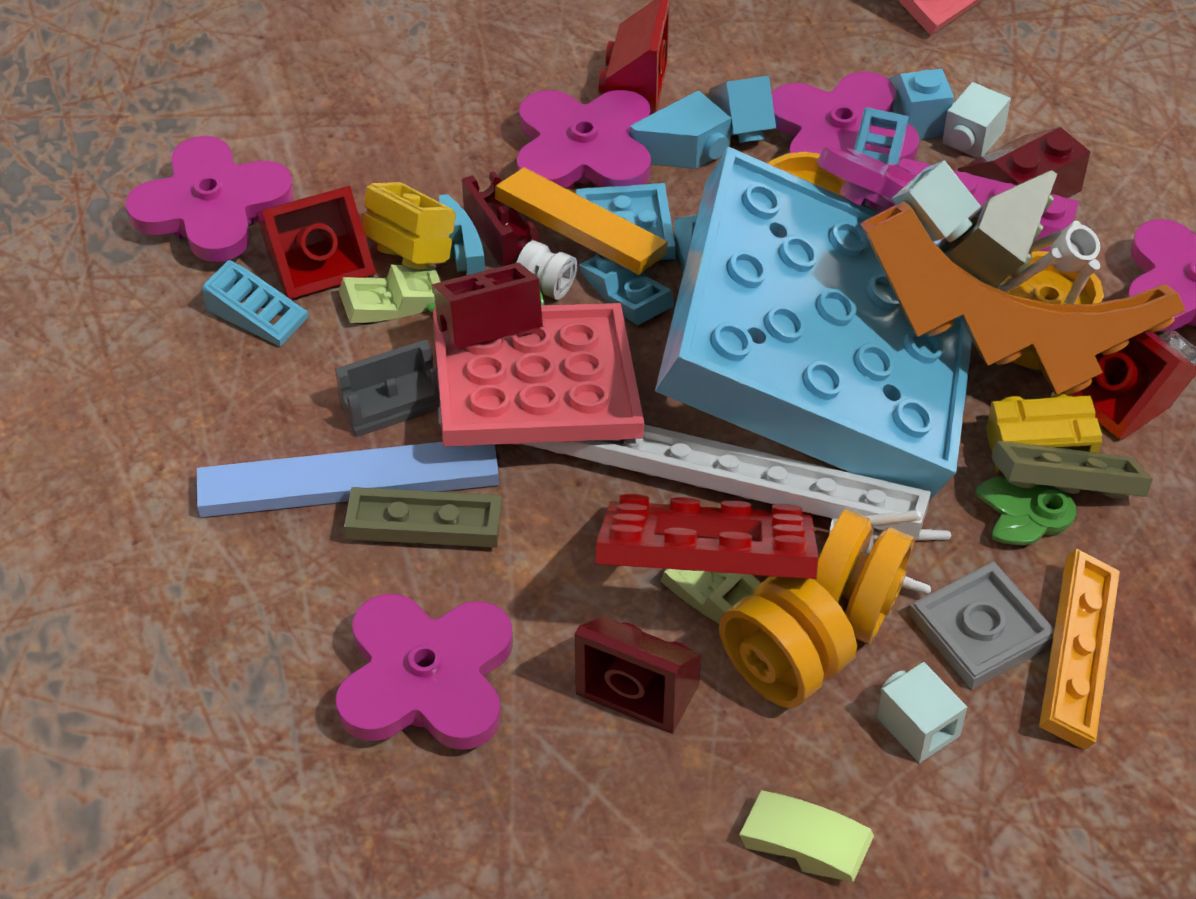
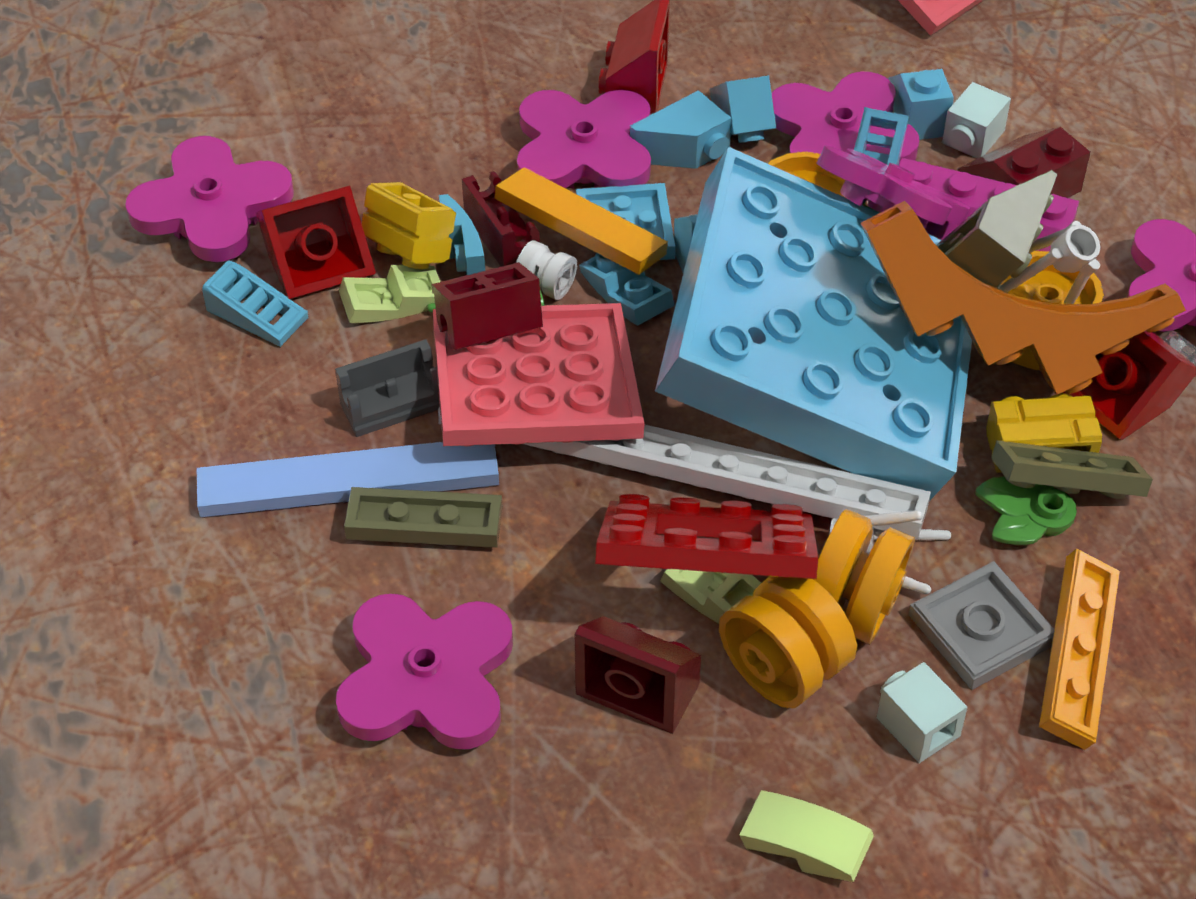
light aqua brick [891,160,981,242] -> none

